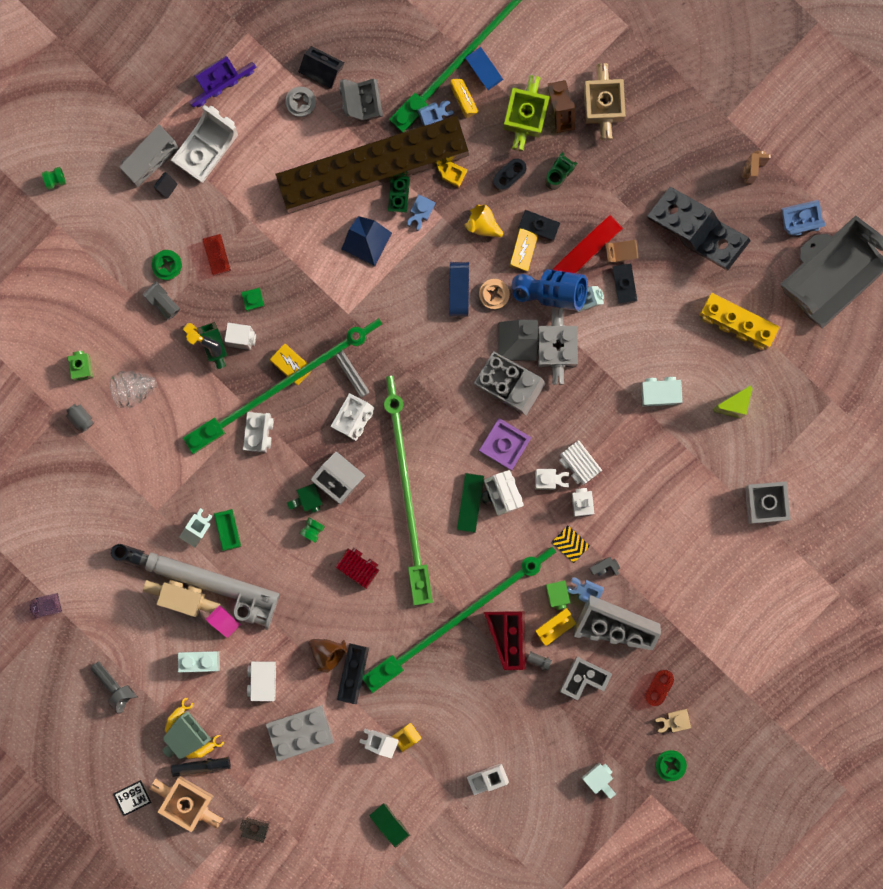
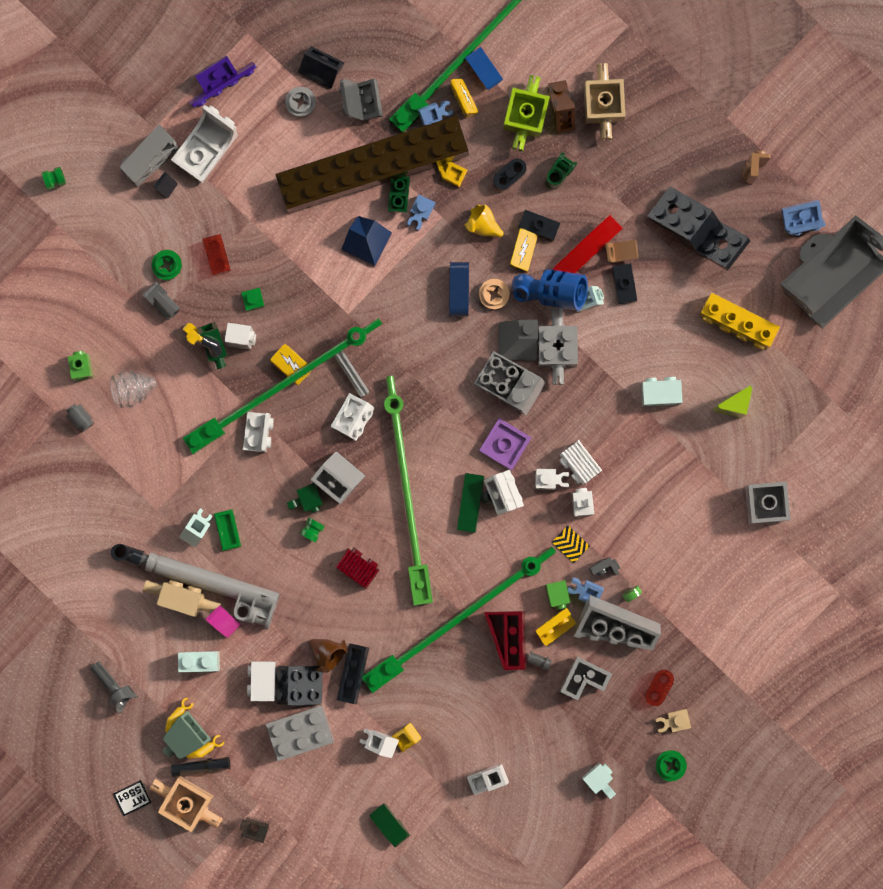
clear purple bracket [30,593,62,619] -> none
none -> black bracket [275,666,323,705]
none -> bright green tile [622,585,642,602]

